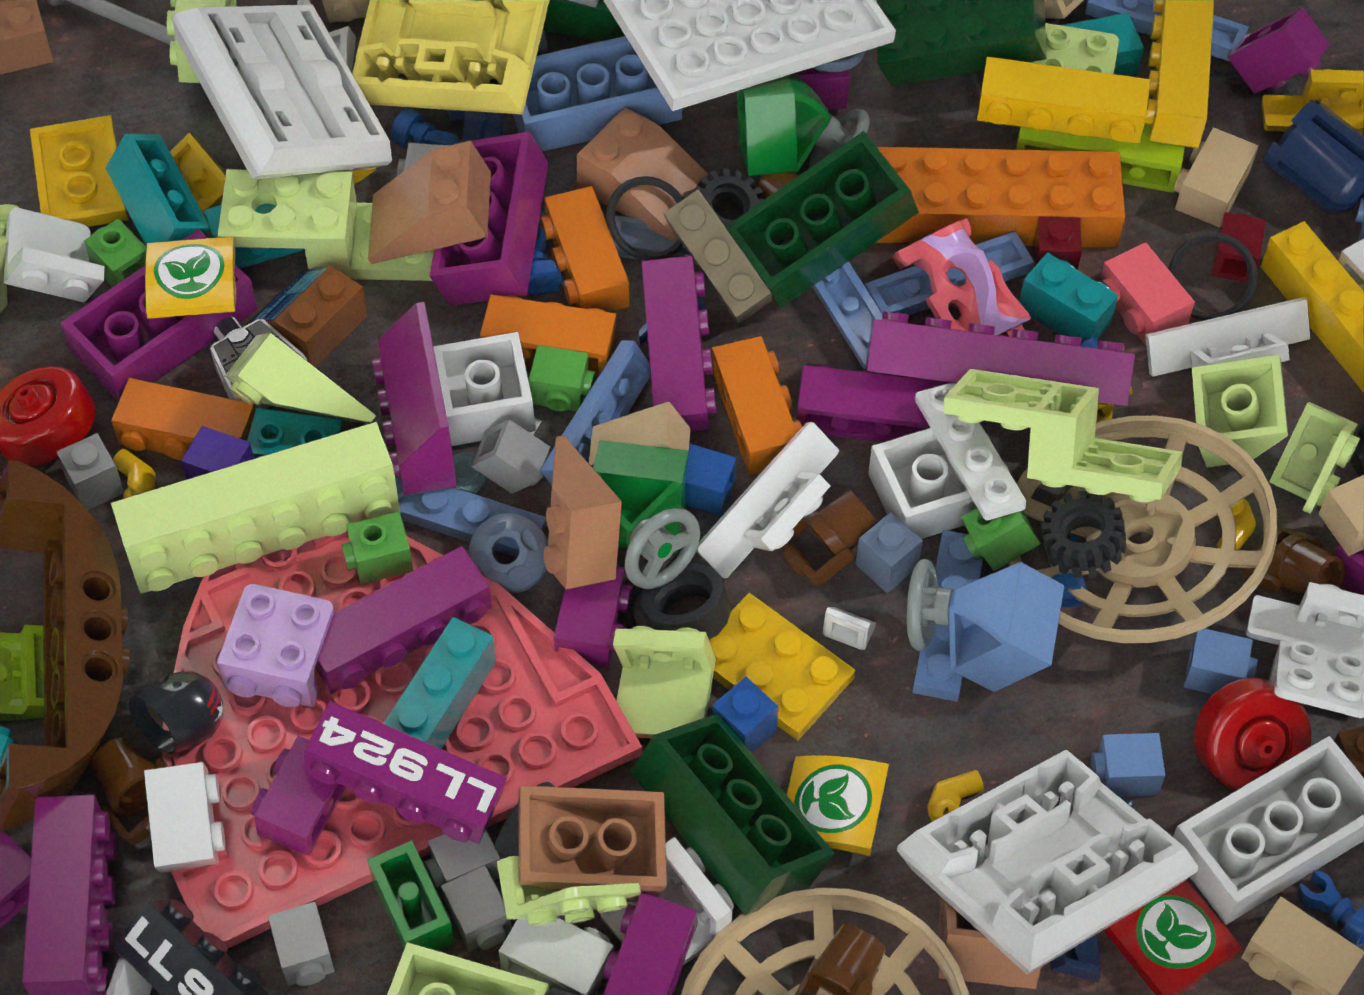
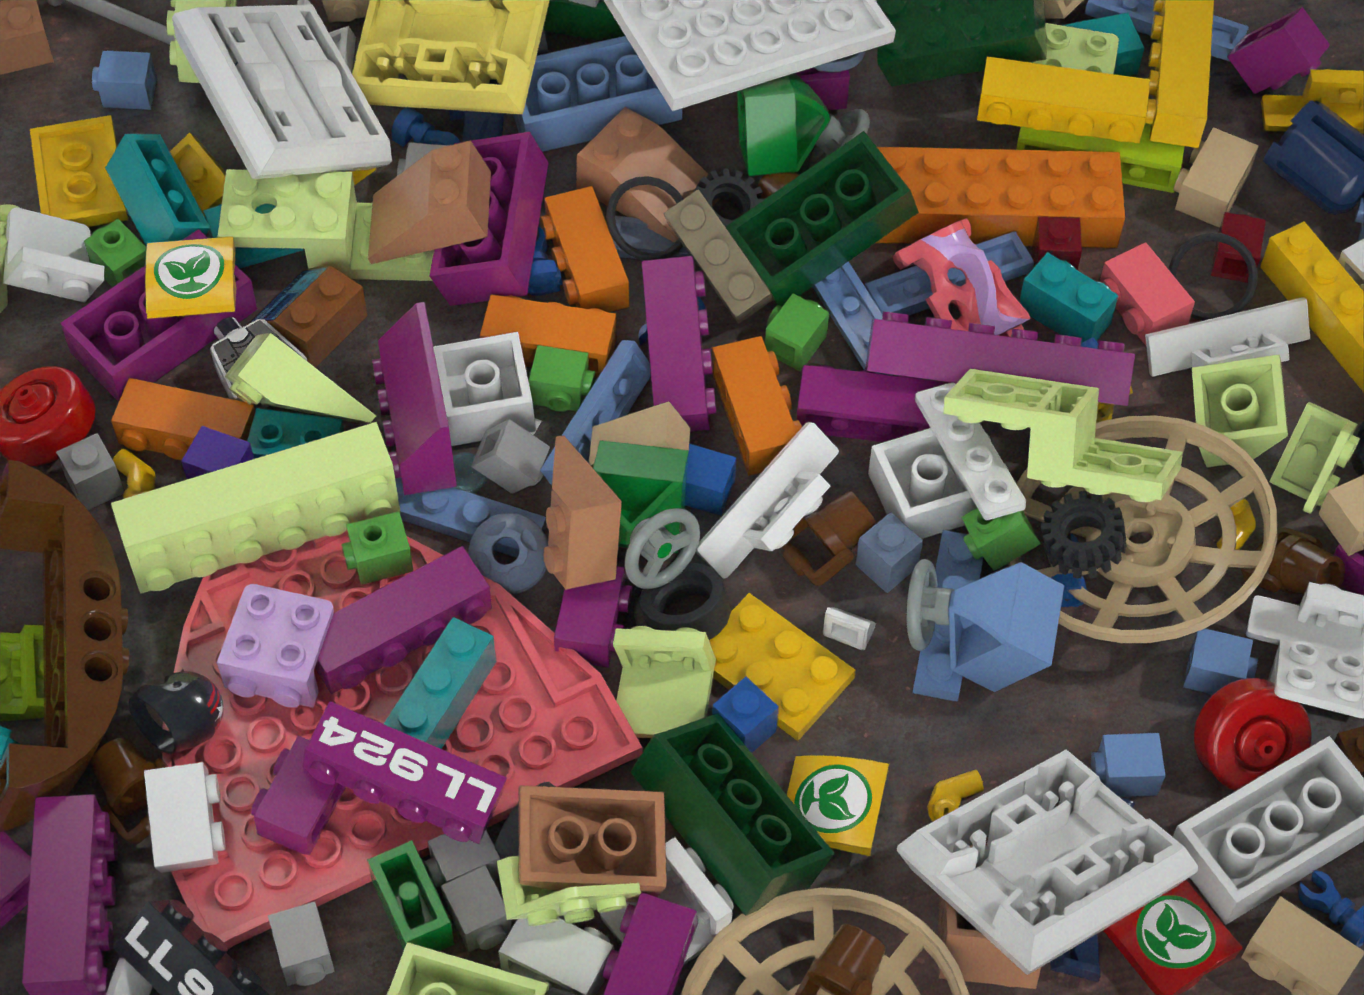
none -> medium blue brick [92,51,157,110]
none -> bright green brick [765,294,829,372]

